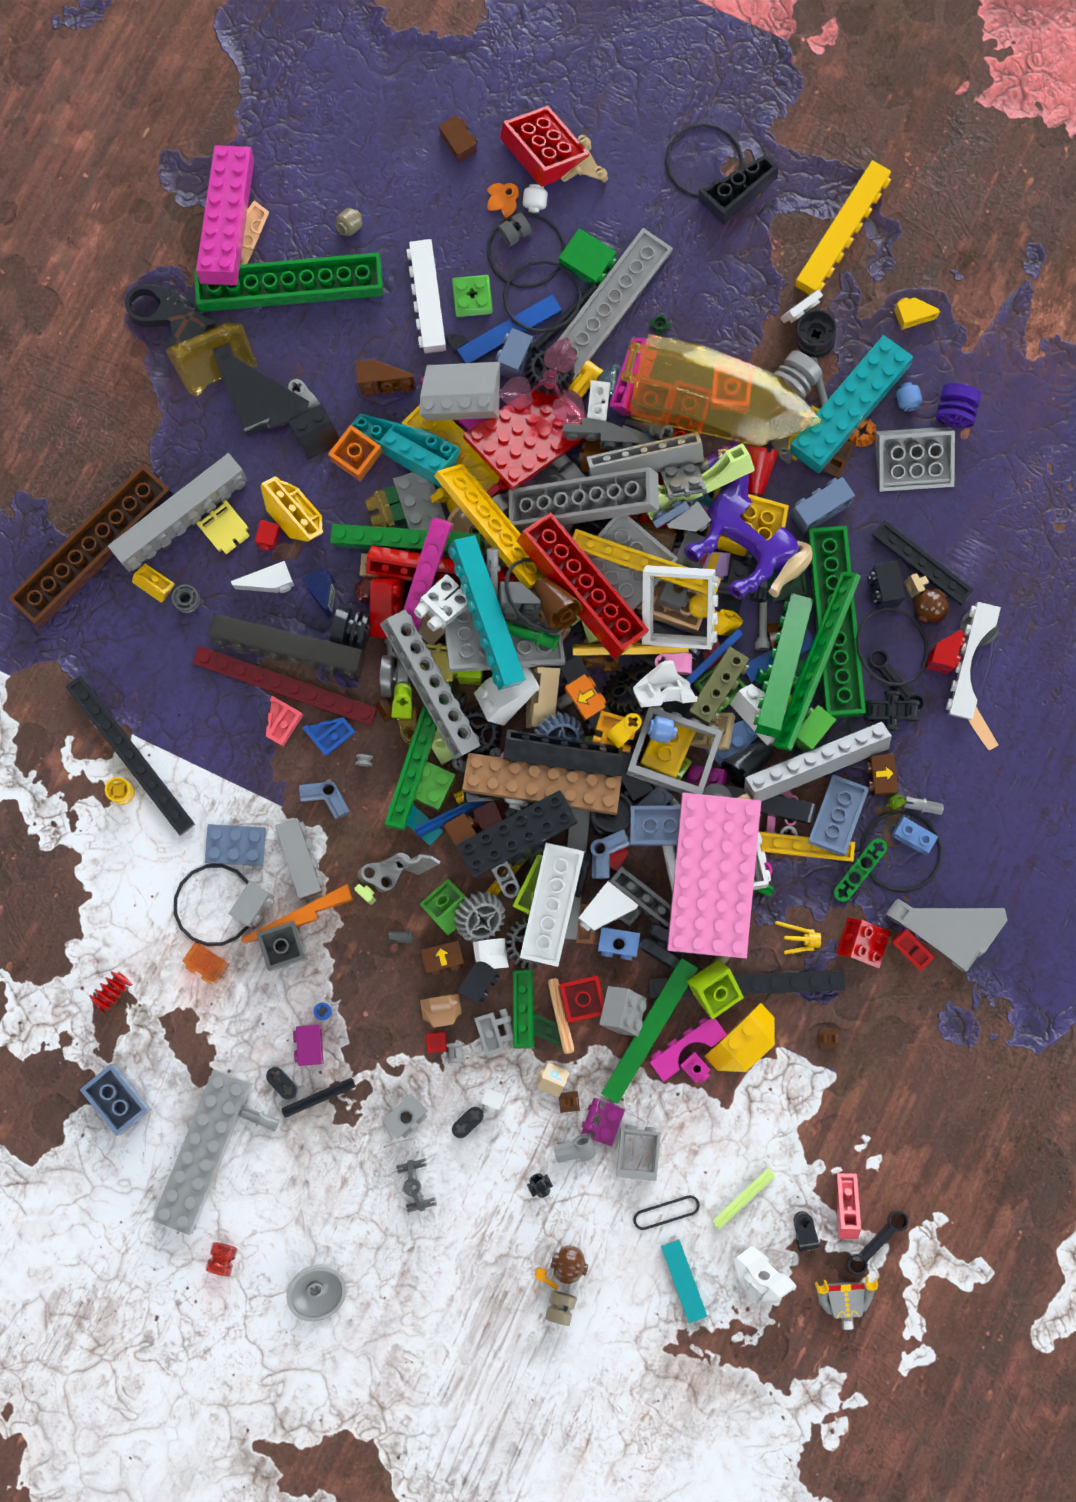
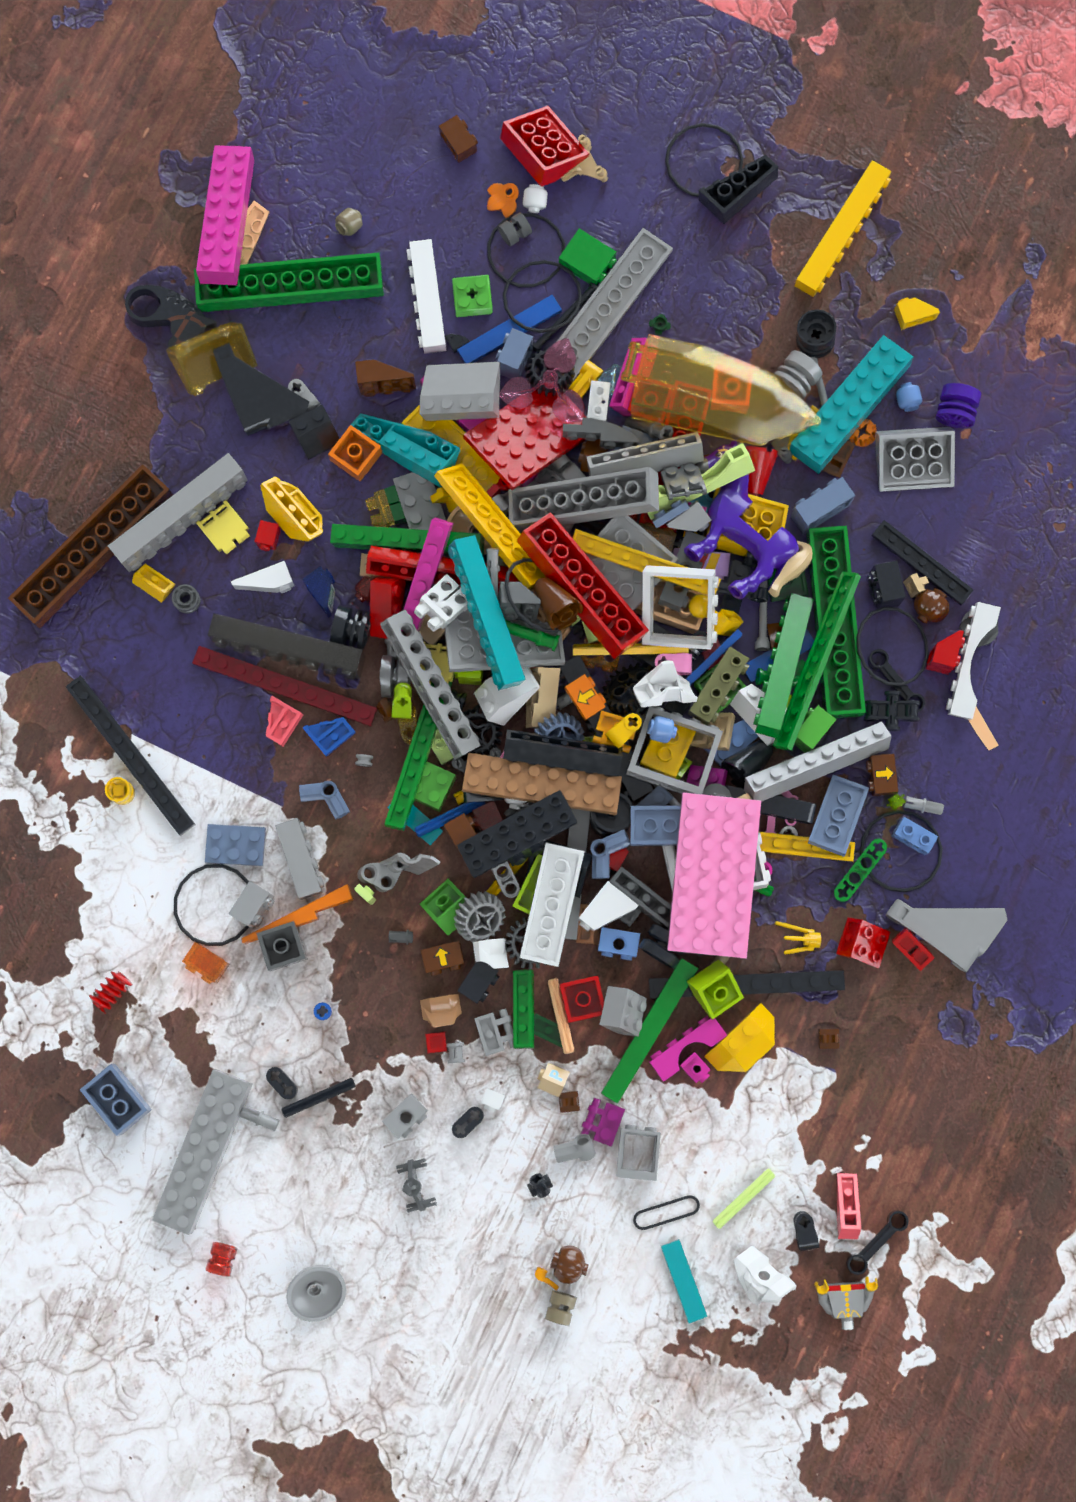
magenta piece [293,1025,324,1066] -> none
white plate [780,289,823,323] -> none

